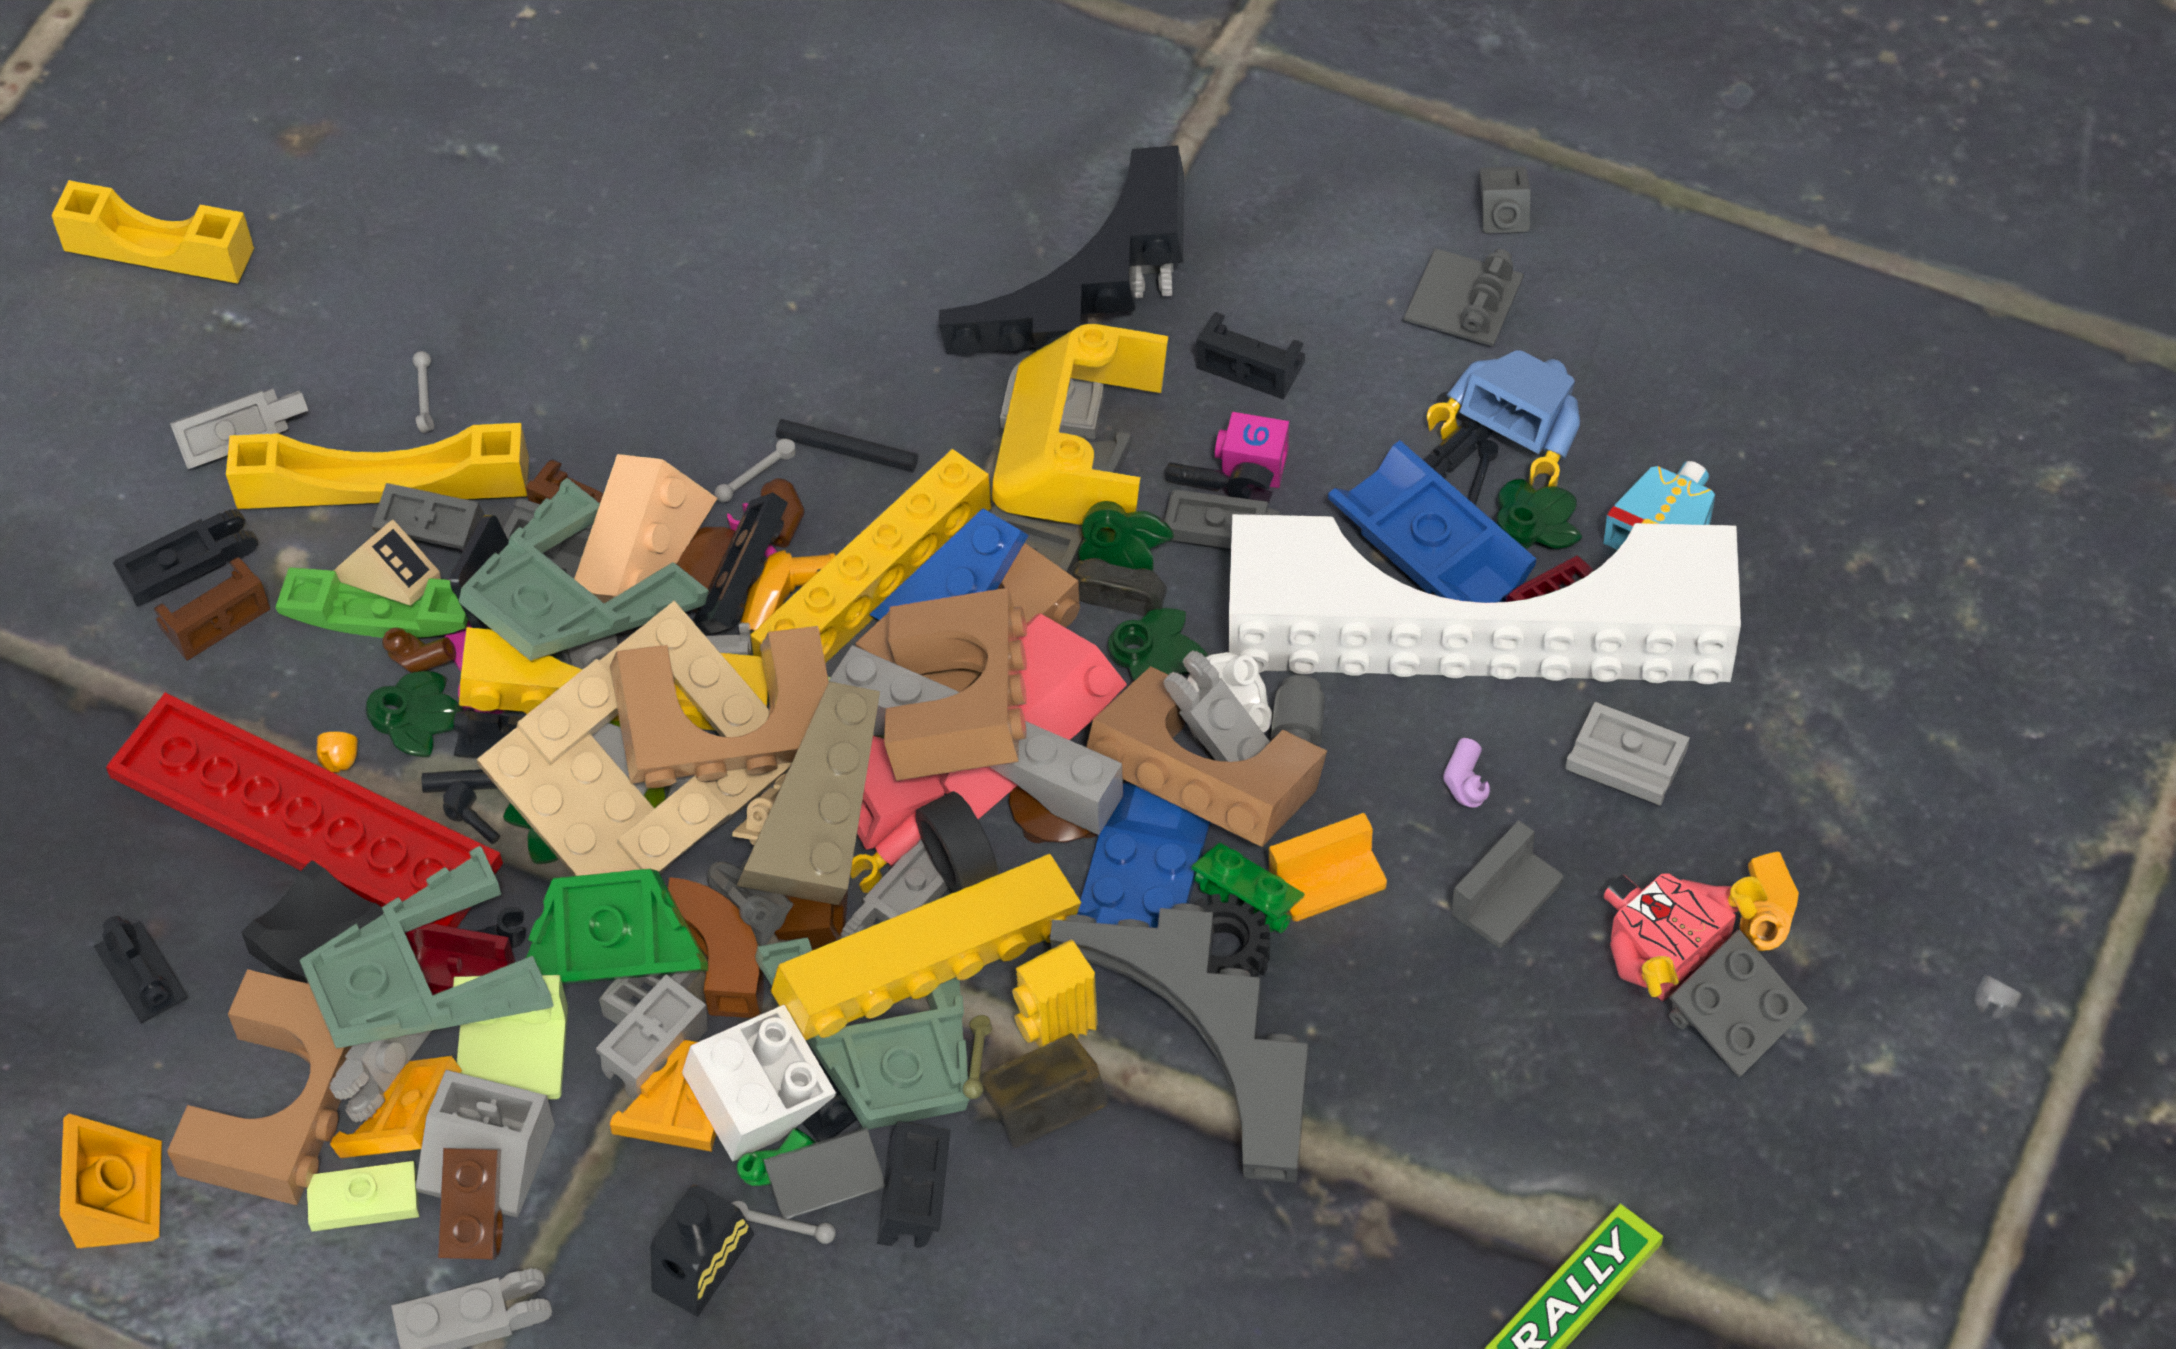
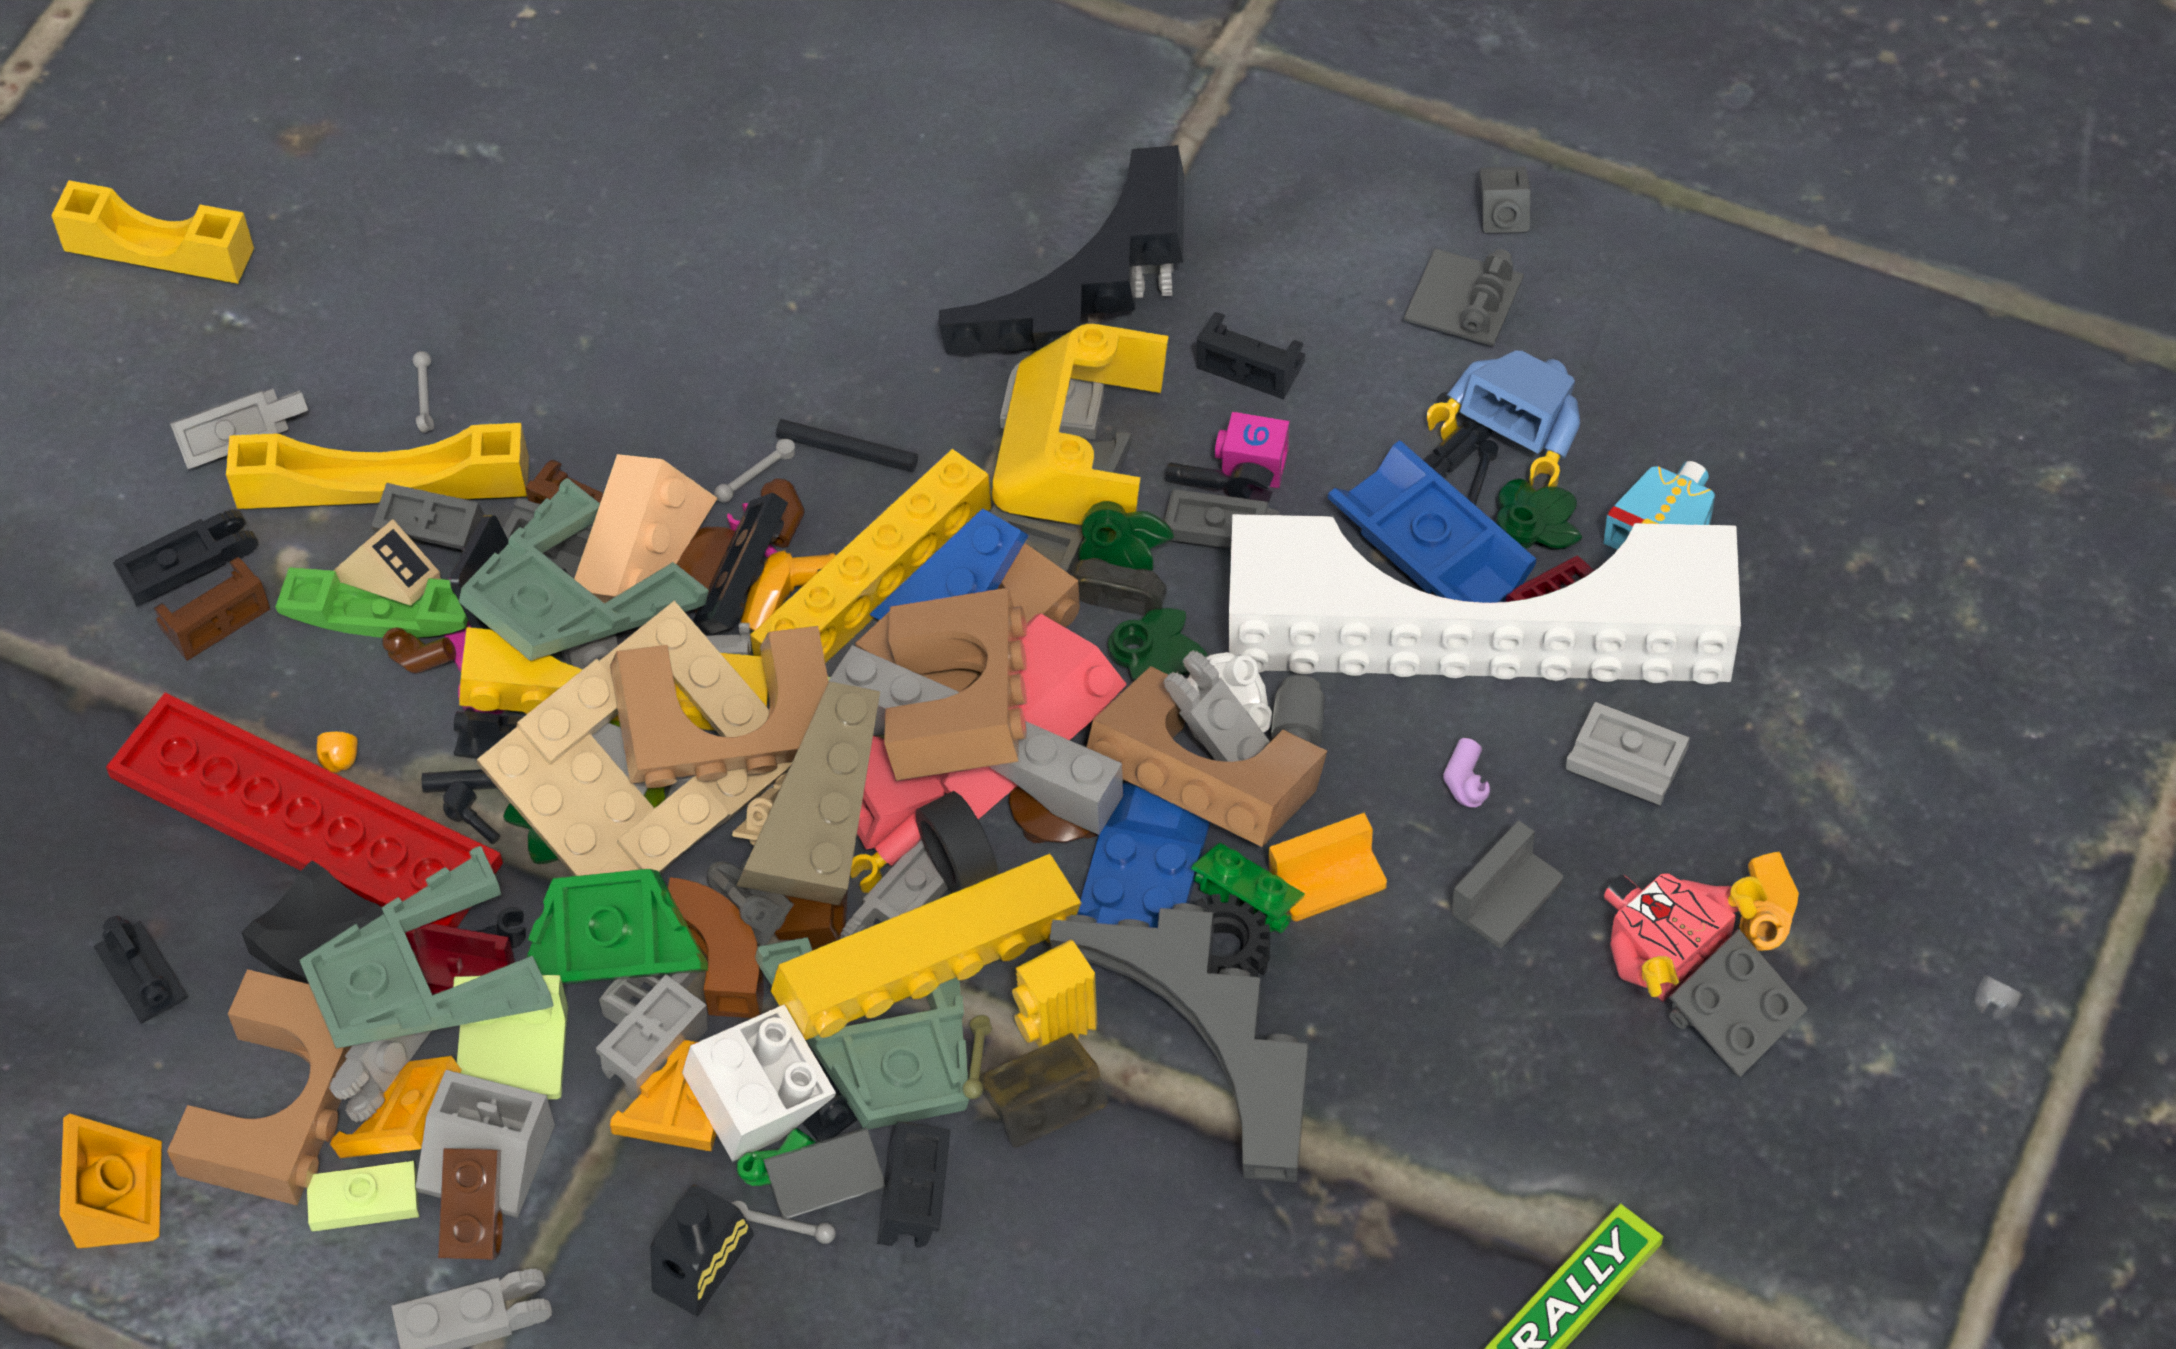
dark green plate [365,671,464,757] -> none

